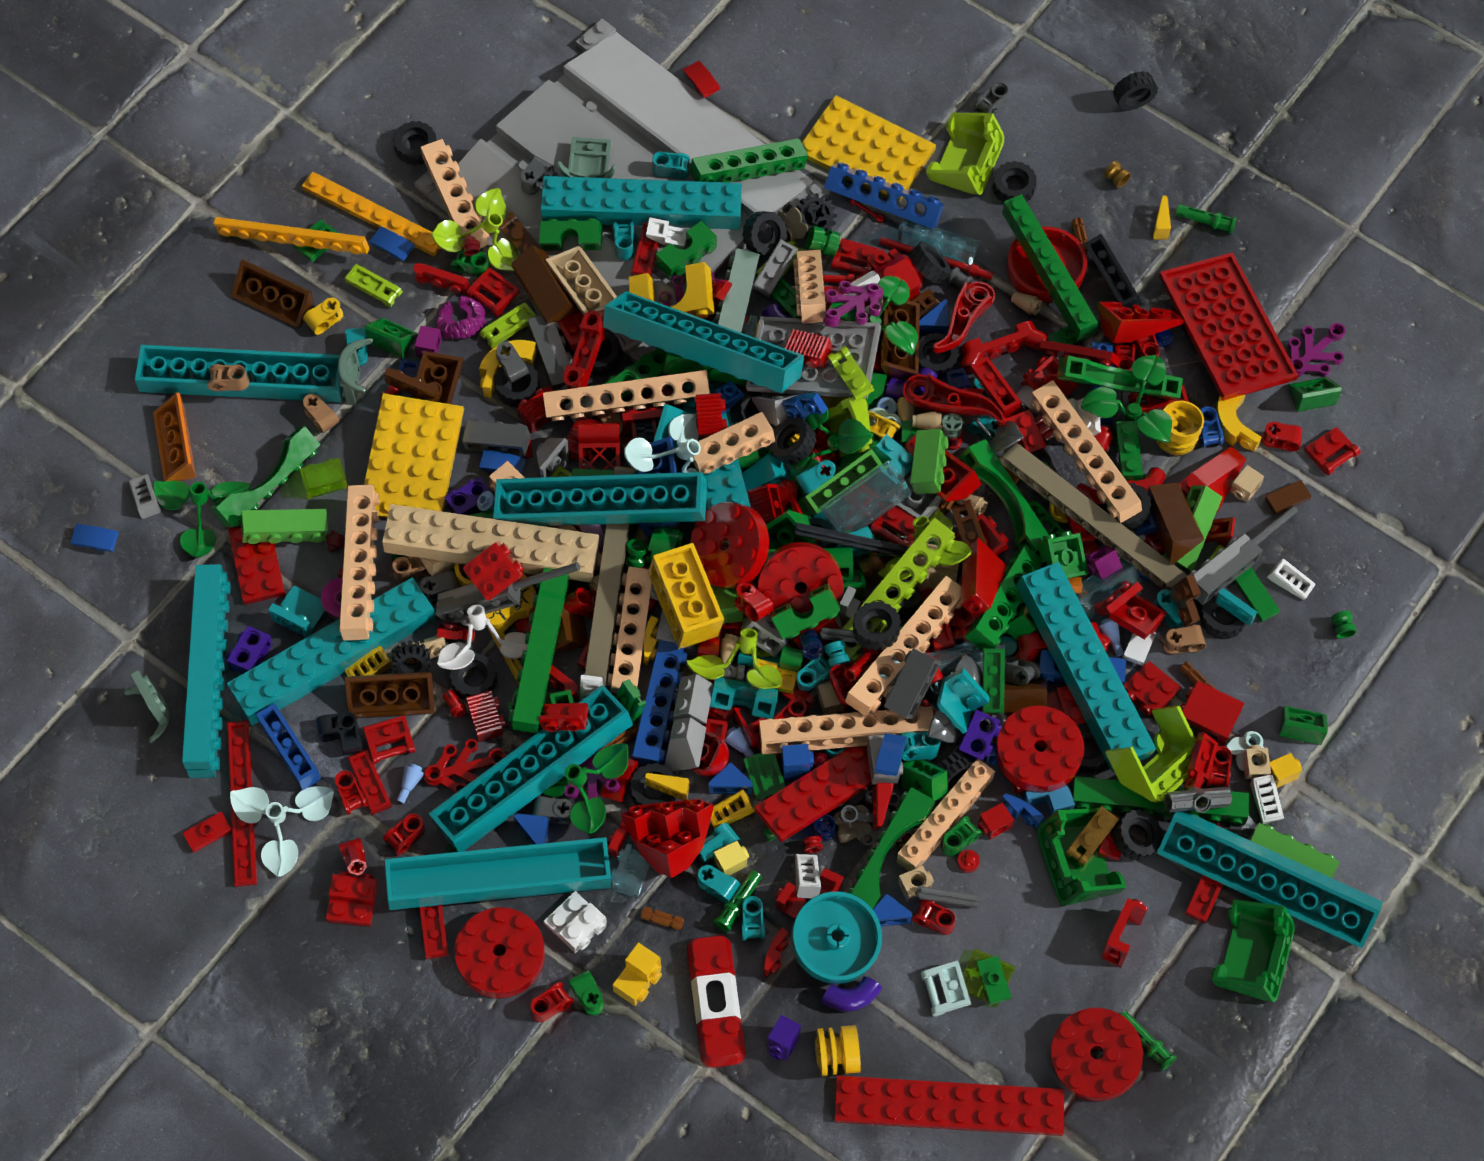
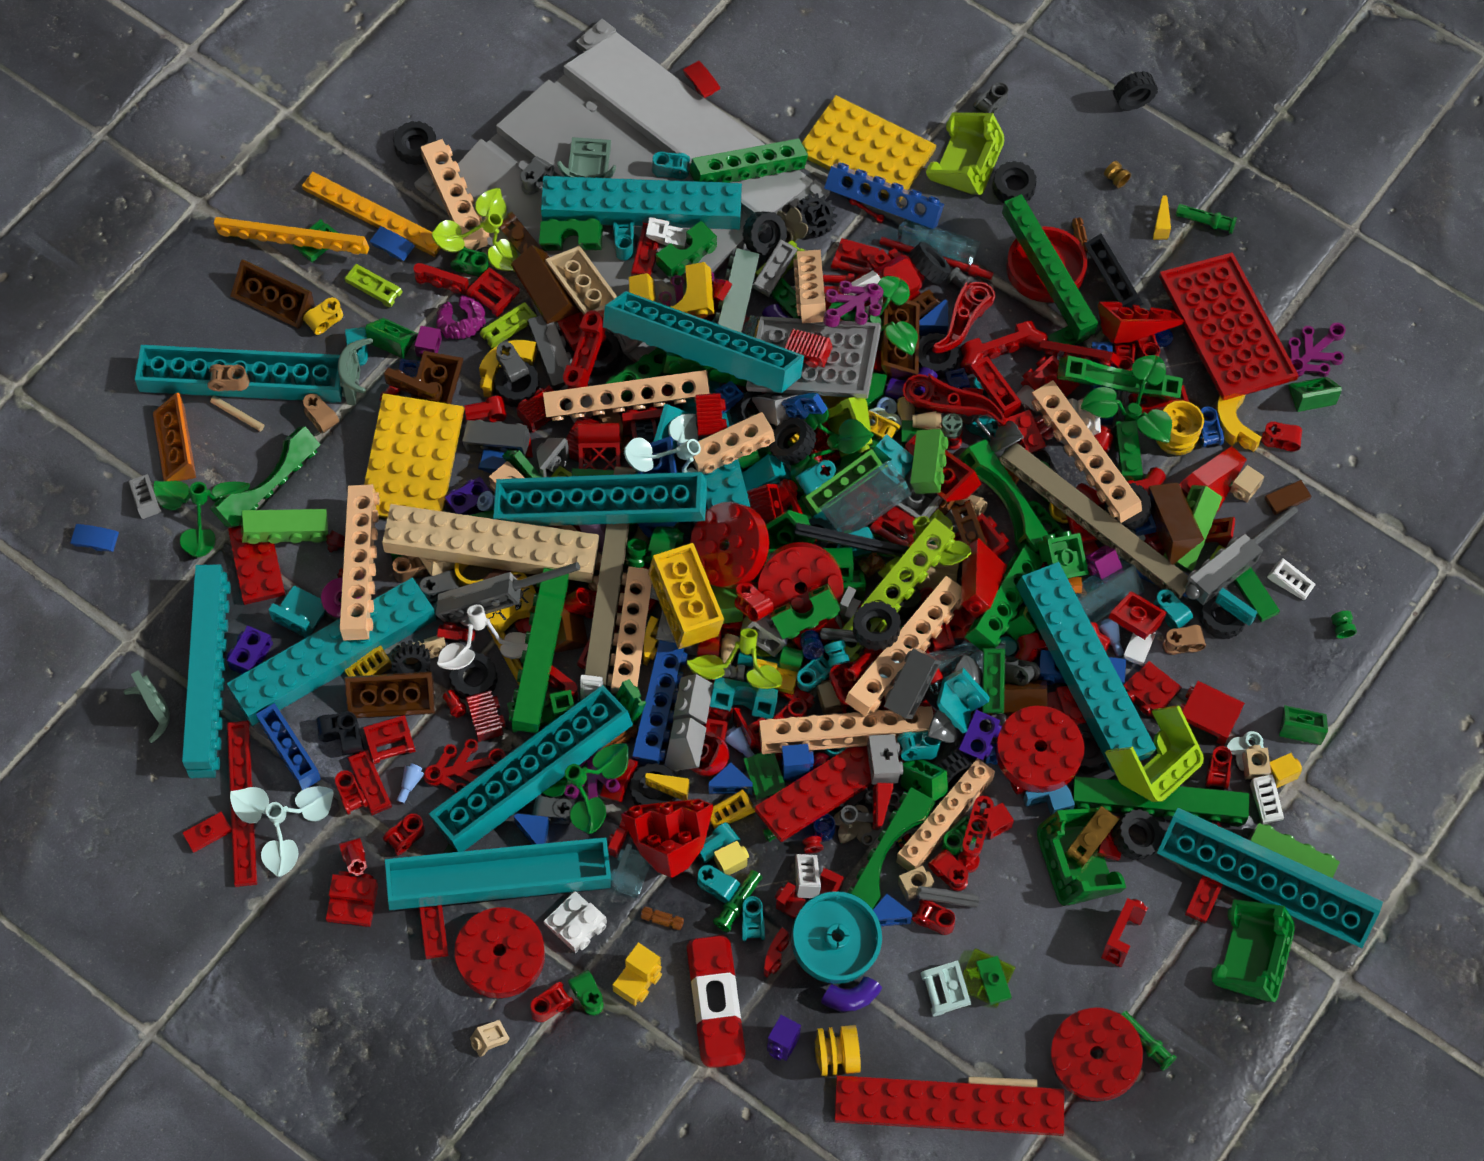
clear neon green brick [300,458,348,499] -> none
dark red plate [460,234,481,256] -> none
red bracket [464,541,525,600] -> none
red bracket [539,703,589,732] -> none
green wheel [805,225,840,258] -> none
lime plate [827,346,874,401] -> none
blue slope [875,733,907,776] -> none
blue slope [1001,794,1045,830] -> none
tan cone [1011,292,1042,315] -> none
red plate [1093,580,1143,616] -> none
dark grey piece [1164,787,1232,813] -> none
reddish brown plate [1171,574,1201,627] -> none
dark orange axle [1179,661,1215,688] -> none
red hinge [1184,732,1218,790] -> none
red plate [1305,427,1361,476] -> none
none -> tan bar [210,396,264,432]
none -> red piece [464,396,507,423]
none -> tan bracket [470,1020,510,1057]
none -> green plate [502,450,542,478]
none -> red piece [928,849,968,892]
none -> red beam [962,796,994,858]
none -> tan bar [968,1077,1037,1087]

